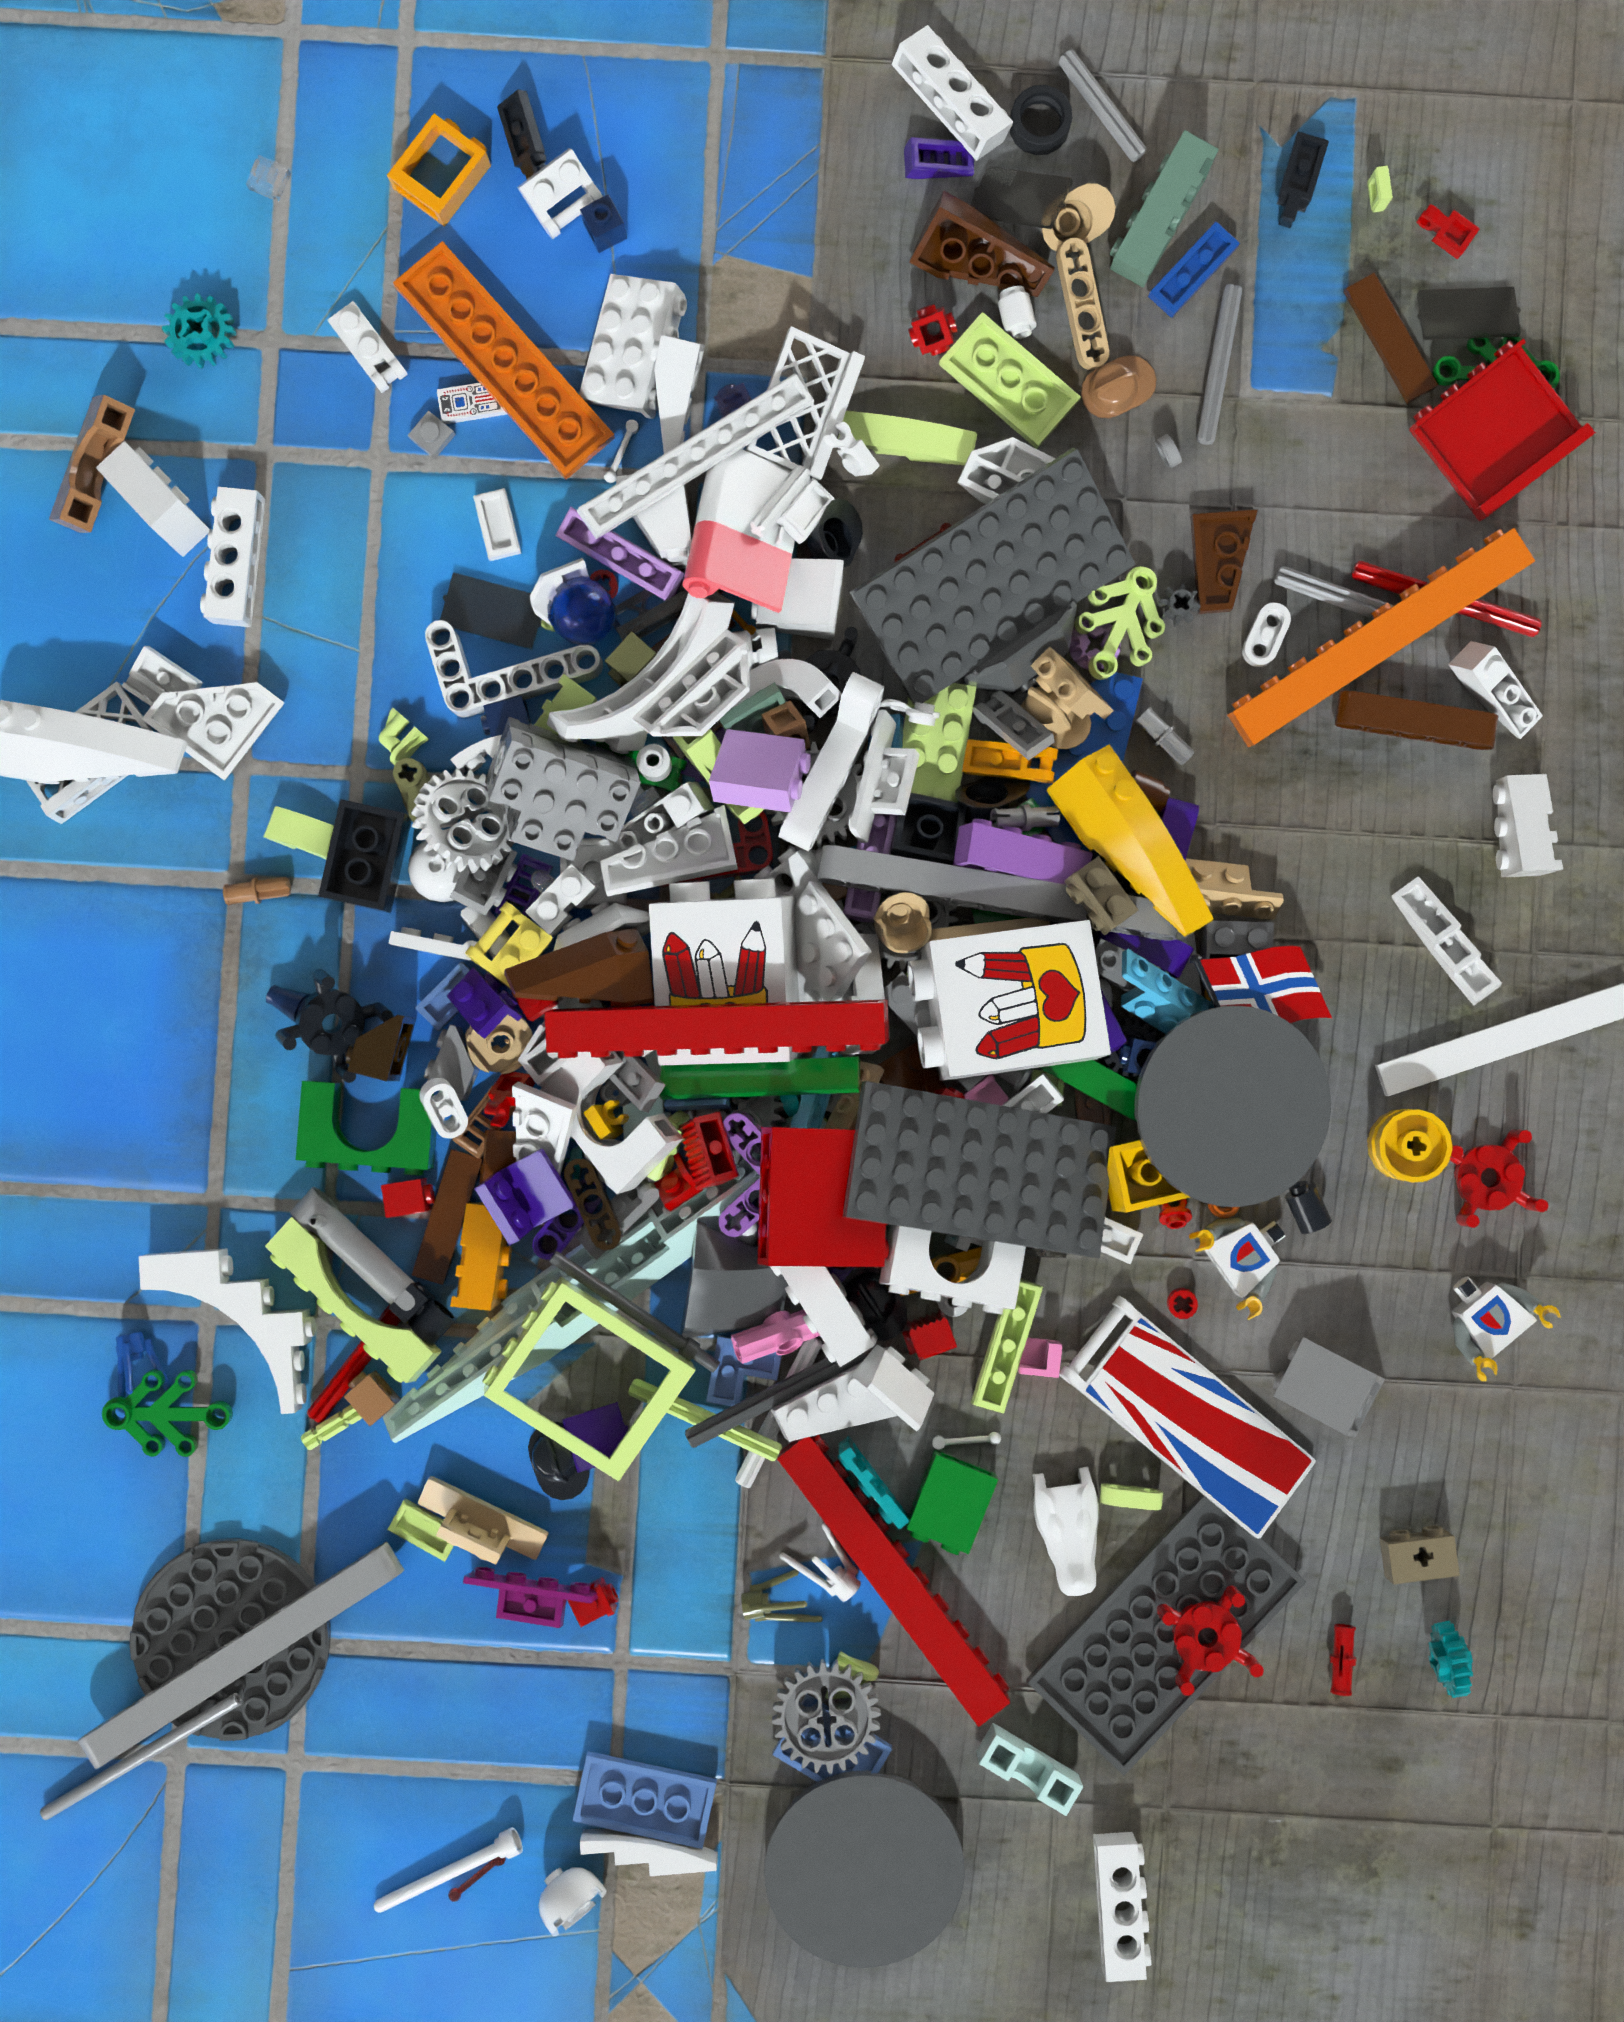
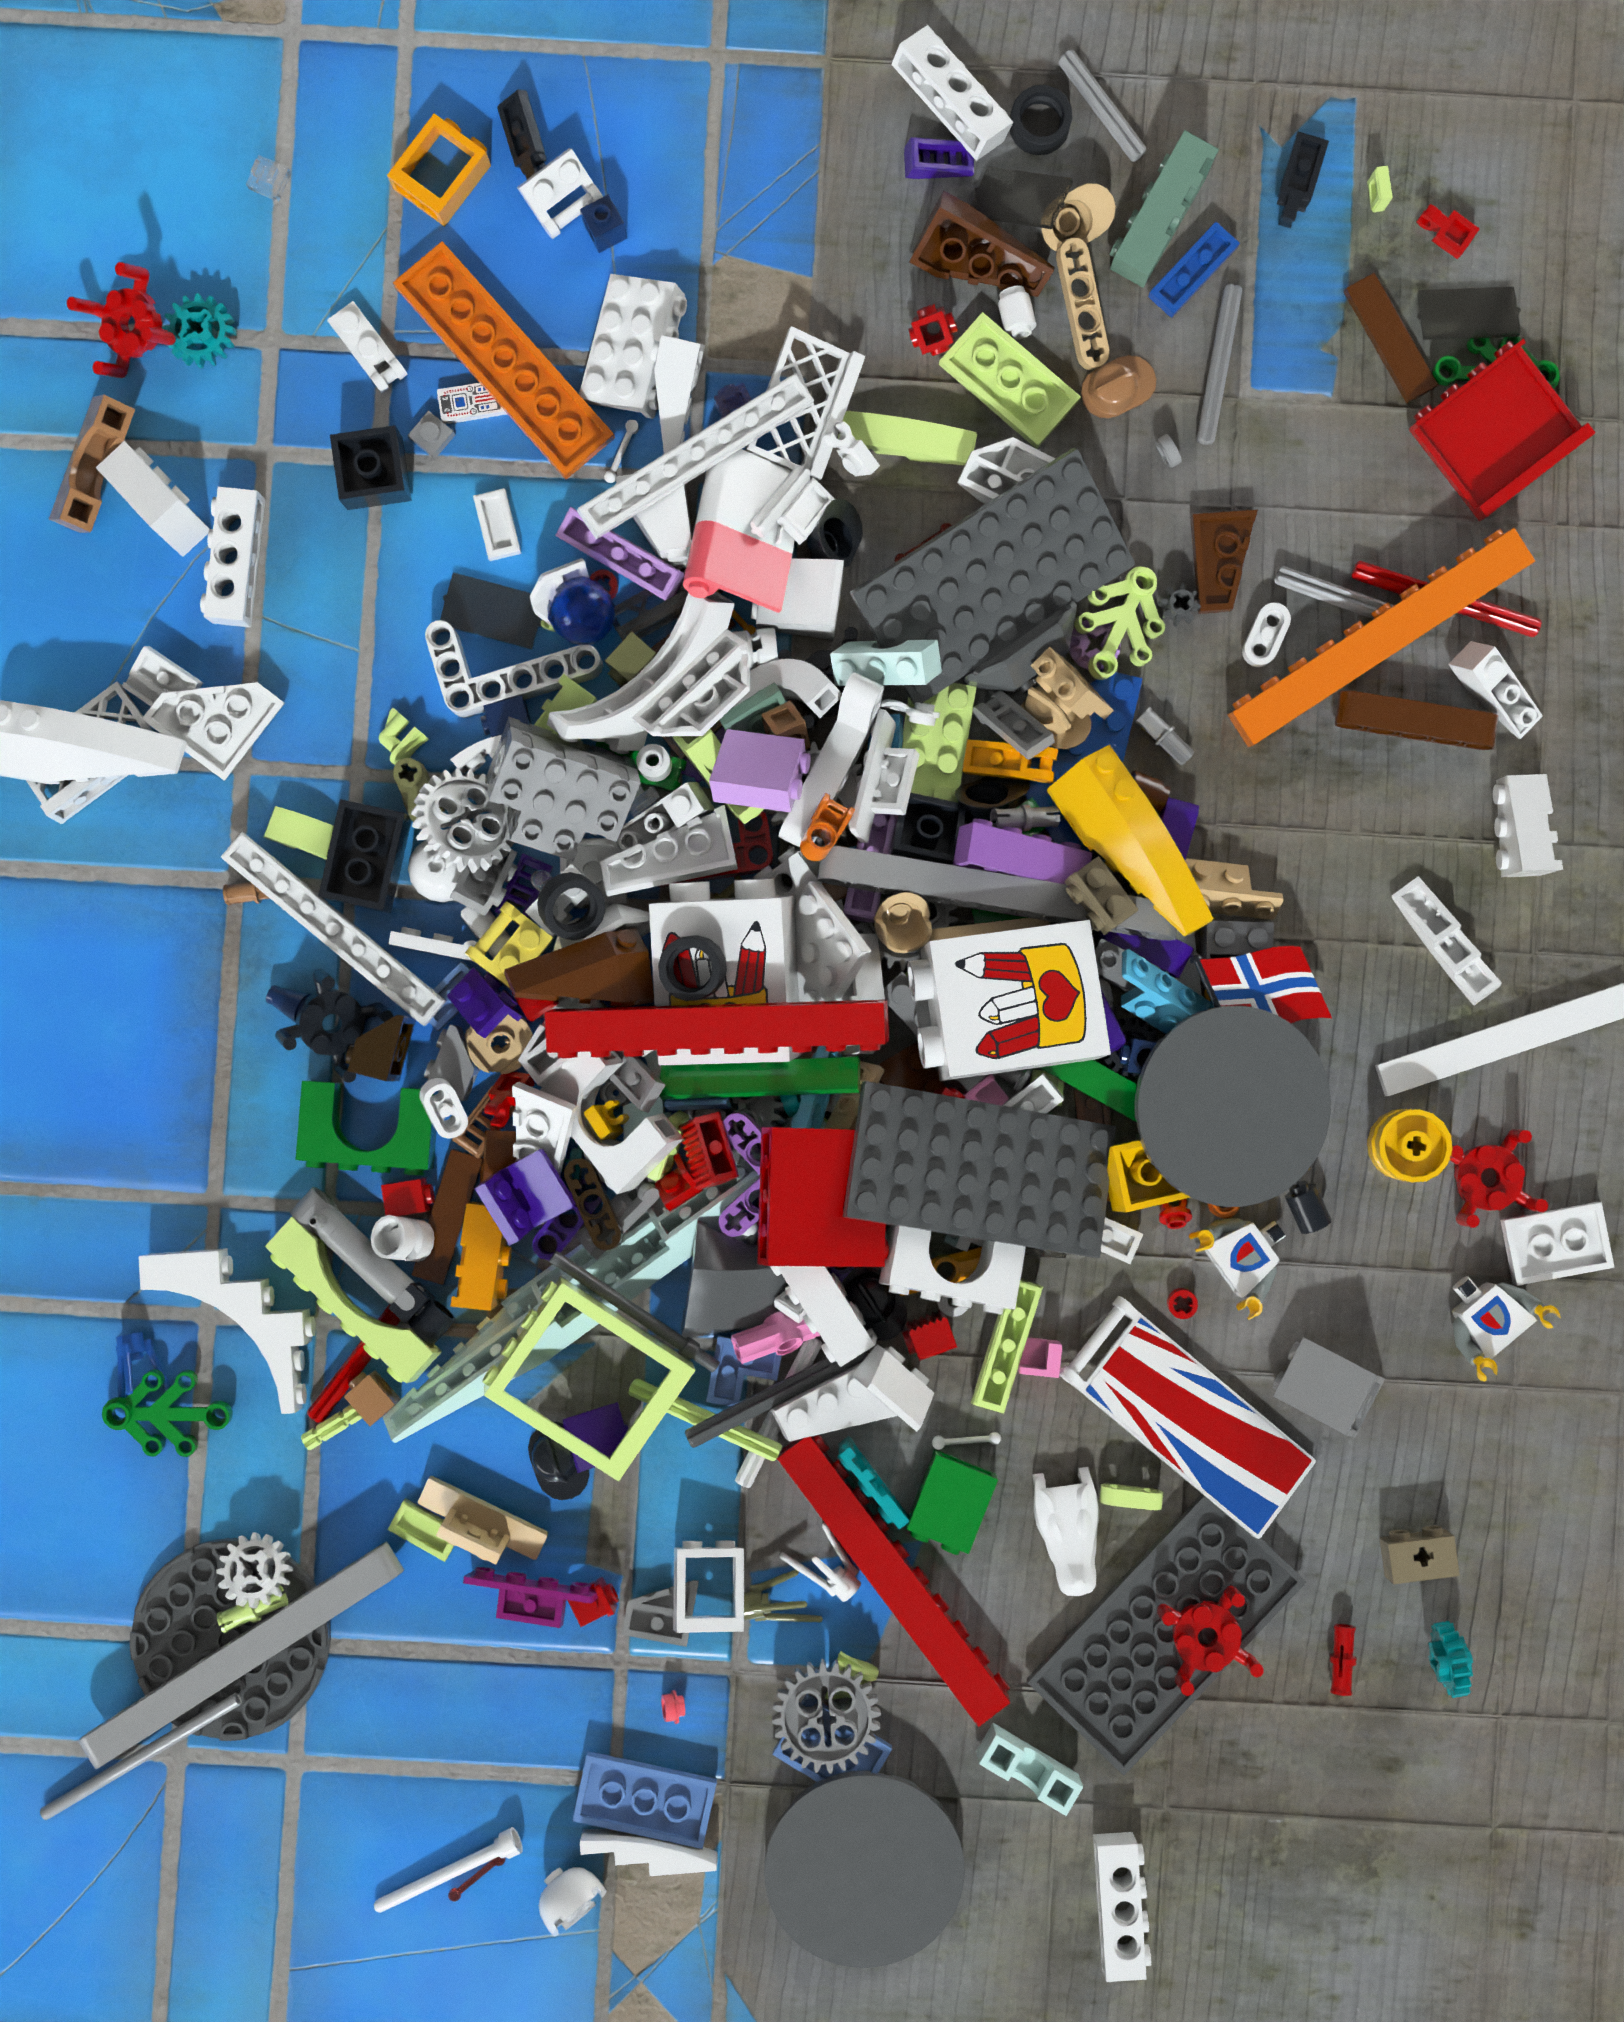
none -> red plate [67,262,176,378]
none -> white gear [216,1532,293,1609]
none -> yellowish green pin [216,1585,288,1633]
none -> white tile [221,832,446,1026]
none -> black brick [330,425,412,510]
none -> white wheel [371,1215,435,1262]
none -> black tyre [537,872,606,940]
none -> light grey wing [621,1580,699,1647]
none -> black tyre [658,935,727,1001]
none -> coral plate [661,1690,685,1724]
none -> white window [673,1540,744,1633]
none -> white tile [774,1290,806,1324]
none -> orange piece [800,793,855,861]
none -> light aqua arch [830,640,942,686]
none -> white plate [1500,1202,1614,1286]

